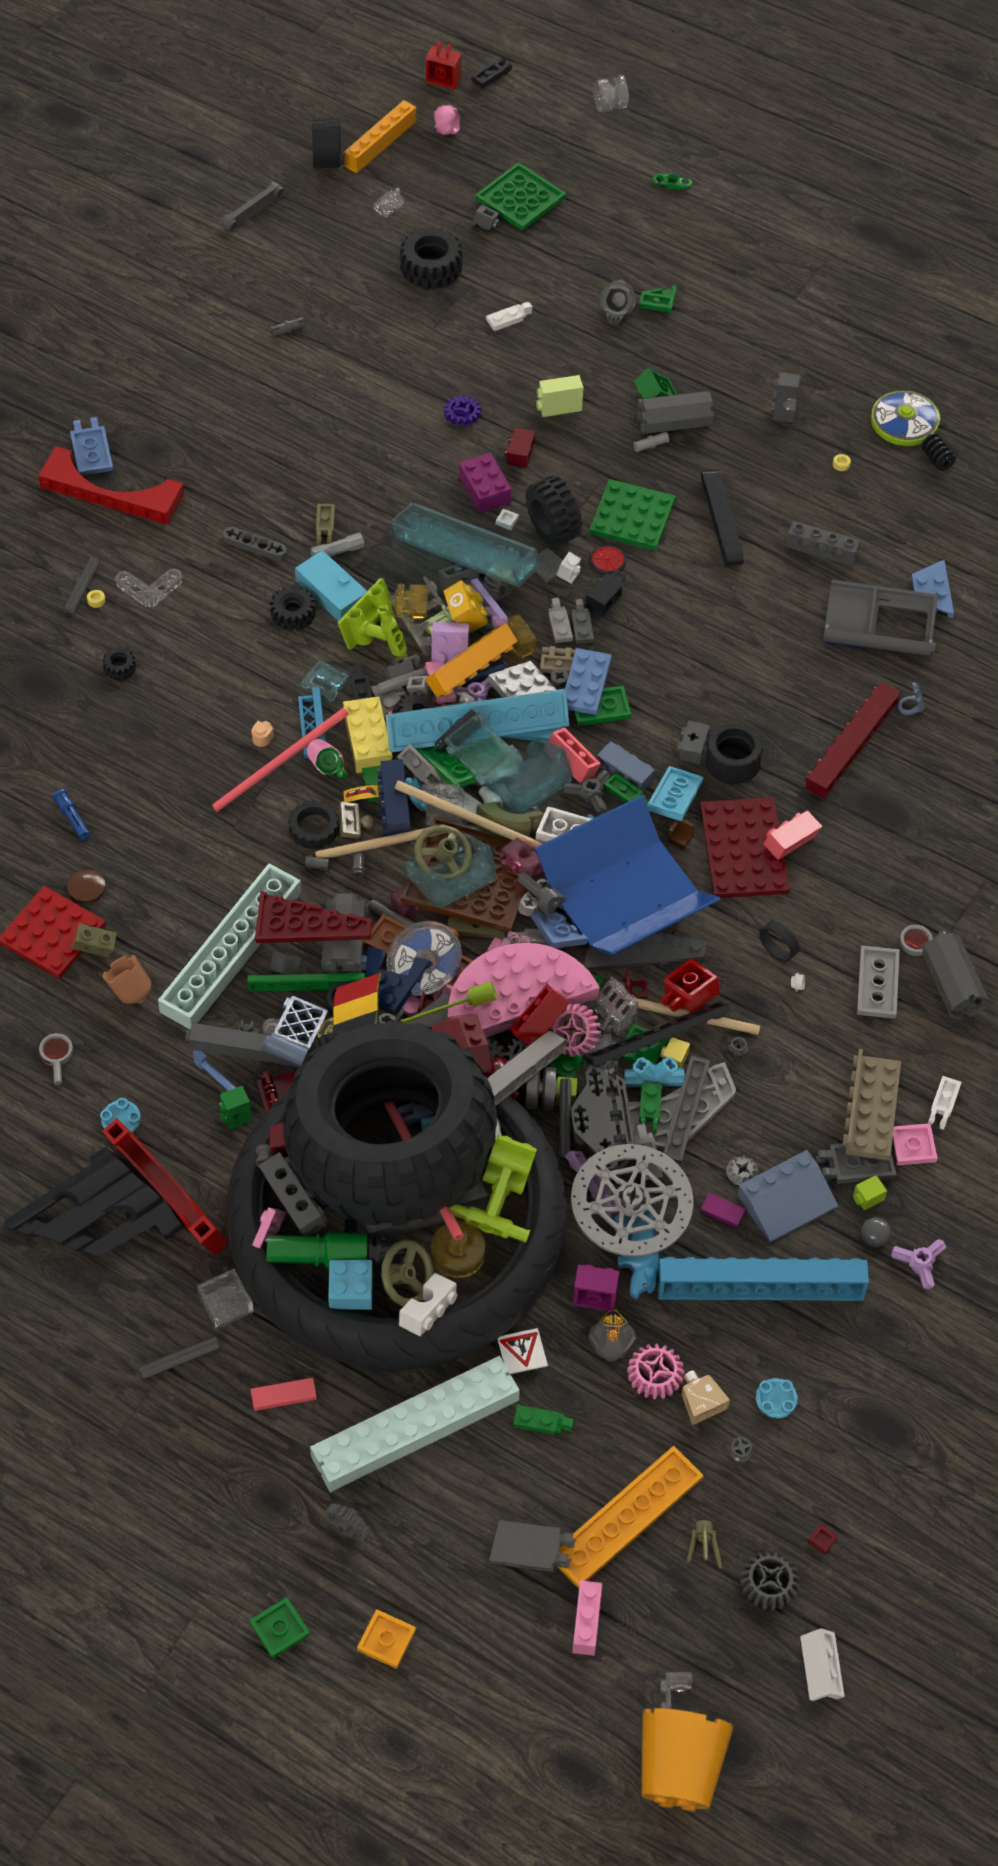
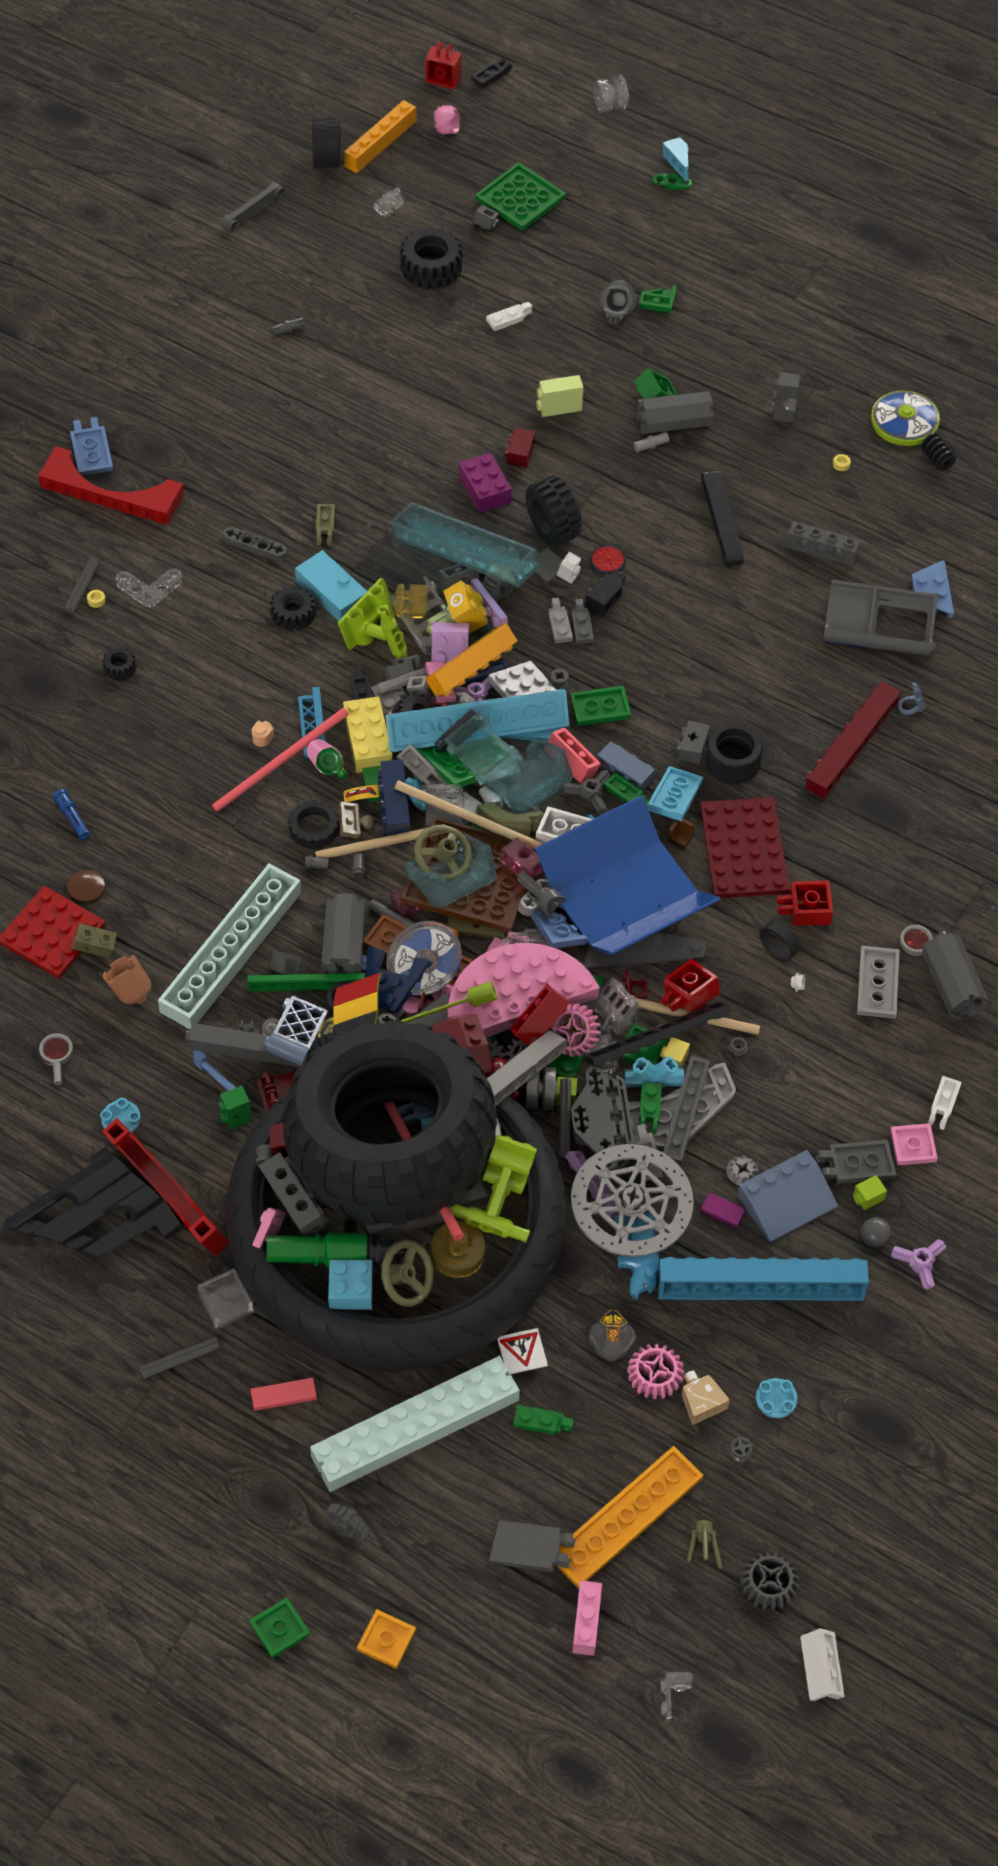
dark red wing [255,891,372,943] -> none
clear light blue plate [301,660,349,702] -> none
light grey axle [310,532,365,557] -> none
white arch [399,1273,457,1337] -> none
dark purple gear [444,394,481,427] -> none
white tile [496,509,519,530] -> none
clear yellow brick [507,614,537,658] -> none
dark tan plate [540,646,576,674] -> none
medium blue plate [565,648,612,715] -> none
magenta brick [573,1264,619,1311] -> none
green plate [589,479,676,551] -> none
light orange cone [641,1708,733,1812] -> none
brick [763,810,822,860] -> none
dark red tile [807,1523,838,1555] -> none
dark tan bracket [842,1049,901,1161] -> none
none -> medium azure slope [663,137,689,181]
none -> red hinge [776,880,833,926]

